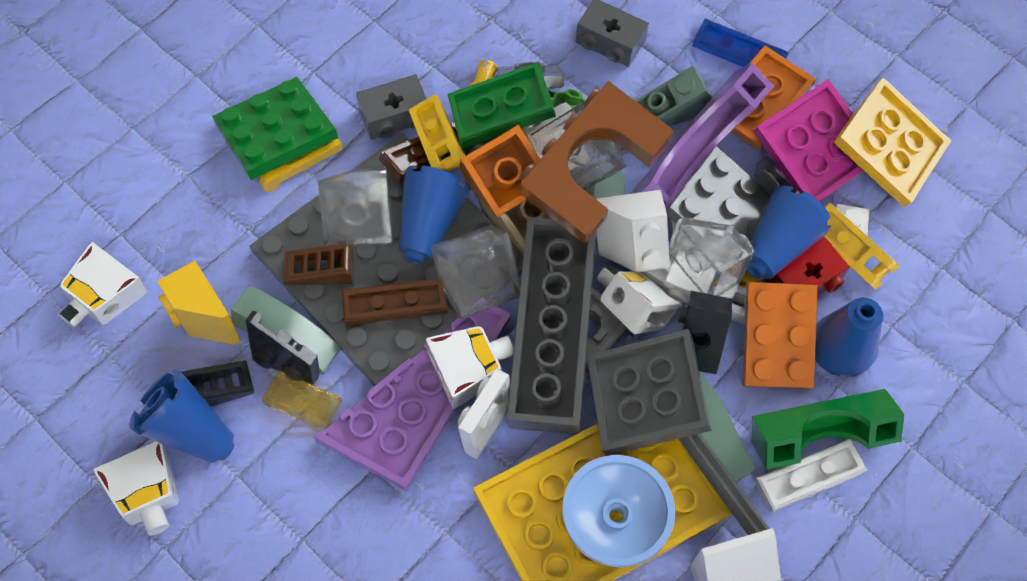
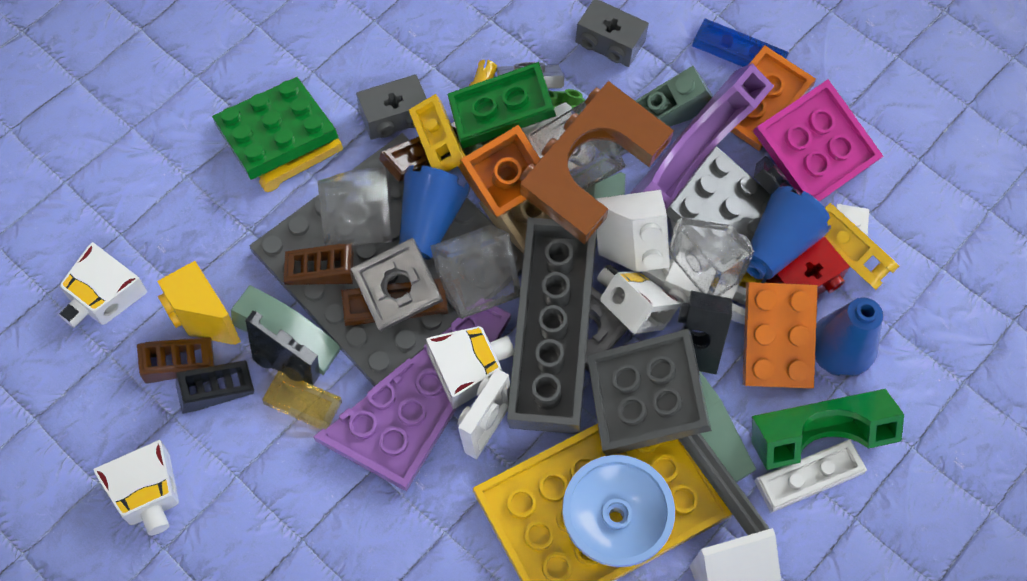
blue cone [129,369,234,463] -> none
yellow plate [833,77,951,207] -> none
none -> reddish brown slope [137,337,215,384]
none -> flat silver piece [351,238,443,332]

